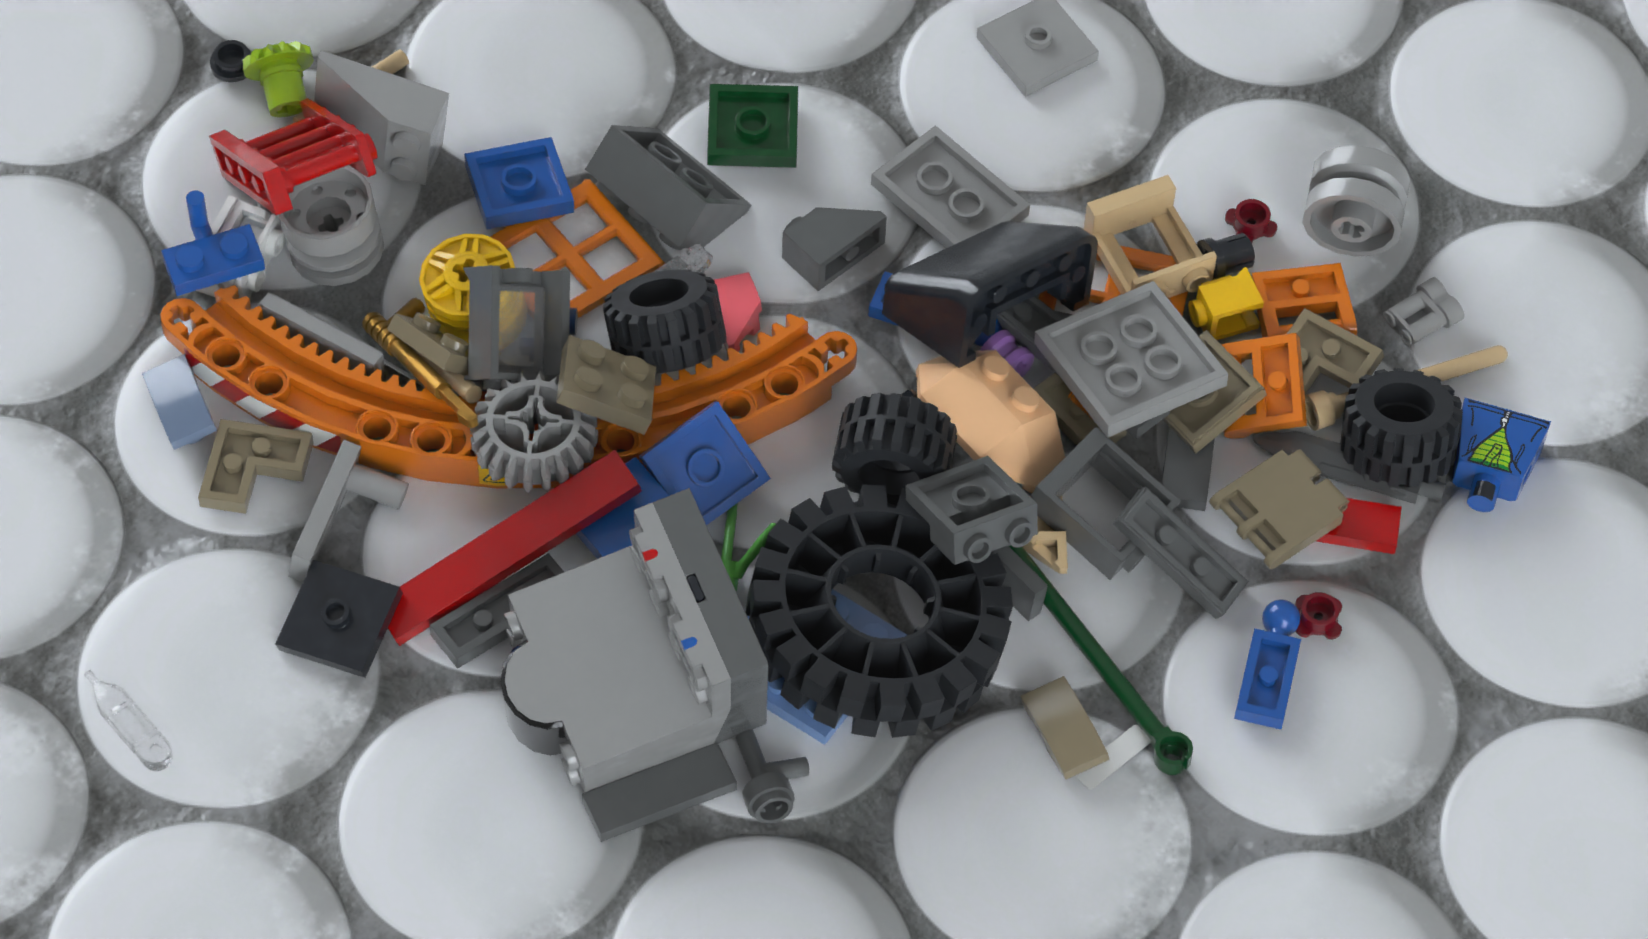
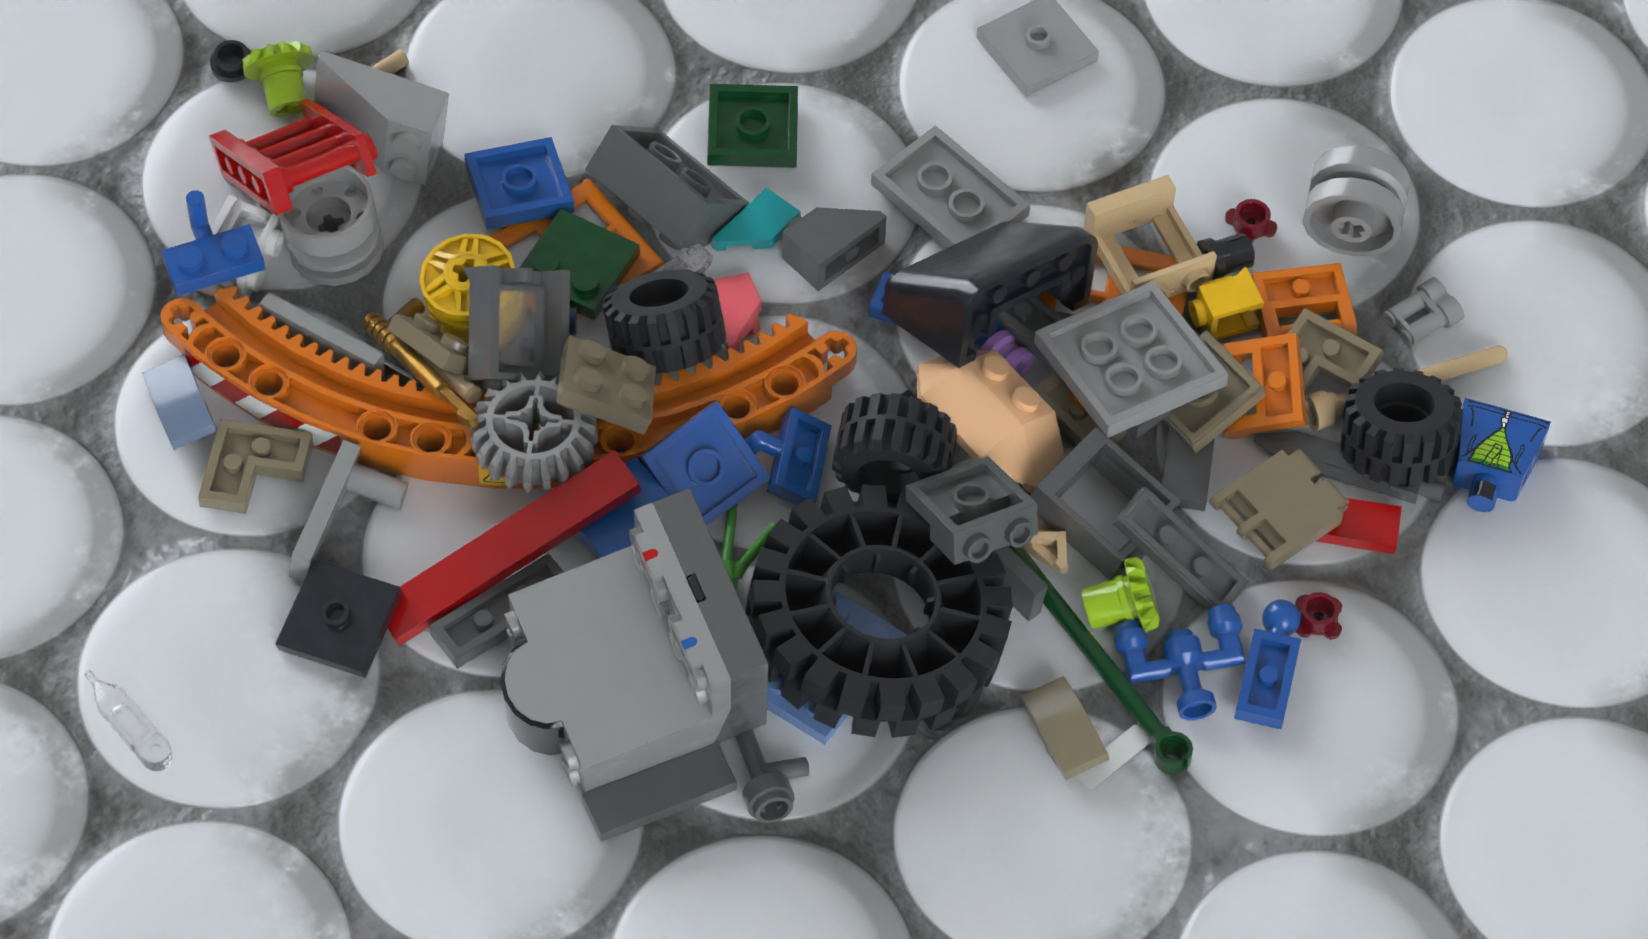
none -> dark green plate [519,209,640,321]
none -> teal tile [712,188,801,251]
none -> blue plate [745,407,832,505]
none -> lime gear [1081,557,1161,632]
none -> blue piece [1113,604,1246,720]

